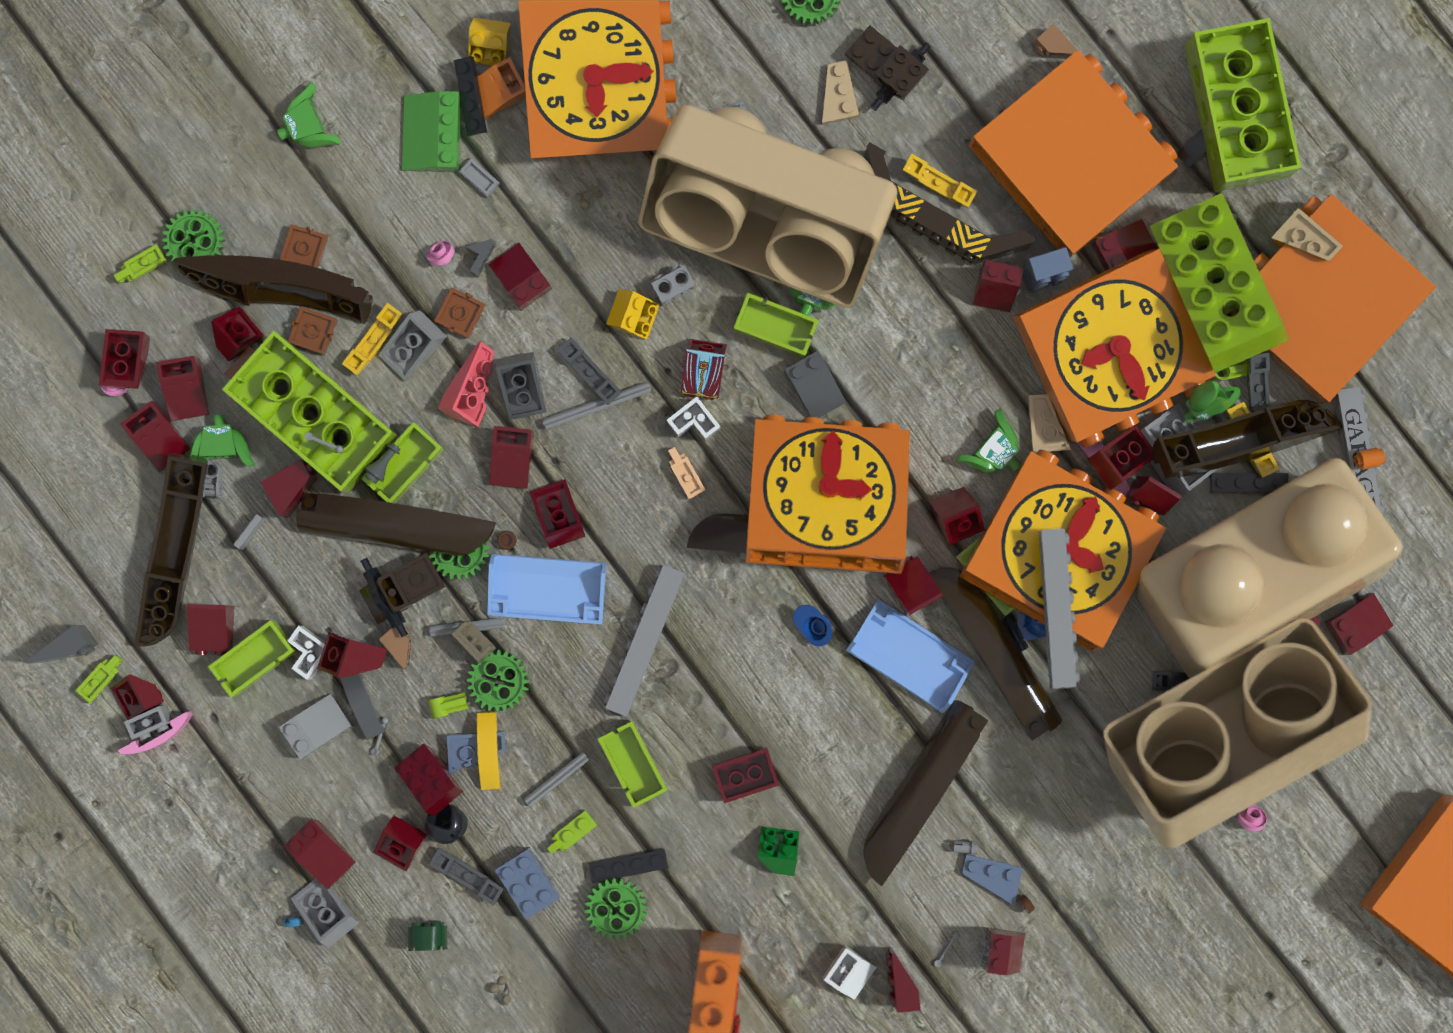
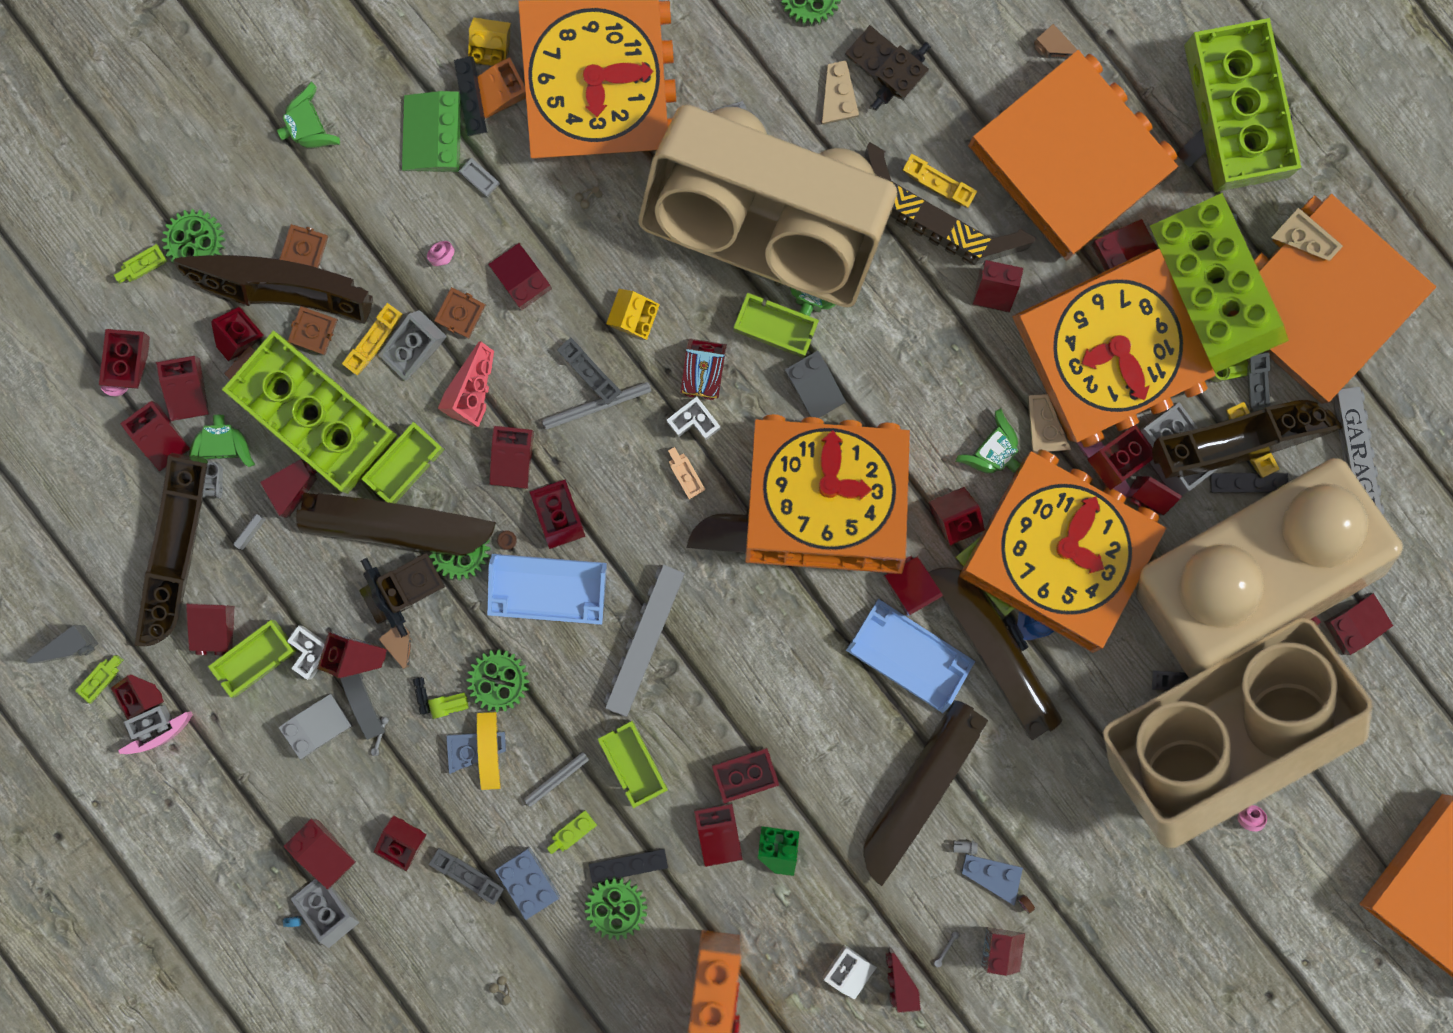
light grey hinge [305,432,343,453] -> none
dark grey piece [364,442,401,484] -> none
dark red brick [394,743,464,817] -> none
dark green brick [408,922,448,951] -> none
black piece [425,804,468,844] -> none
light grey axle [429,618,505,636] -> none
dark tan hinge [452,621,496,663] -> none
dark grey slope [466,239,497,278] -> none
dark grey slope [495,352,547,420] -> none
light grey brick [651,265,696,306] -> none
blue piece [793,605,832,646] -> none
sand blue brick [1022,247,1073,292] -> none
light grey brick [1038,528,1079,688] -> none
bright green torso [1183,381,1241,423] -> none
orange brick [1354,448,1385,470] -> none
none -> black axle [413,677,430,715]
none -> dark red slope [694,802,743,867]

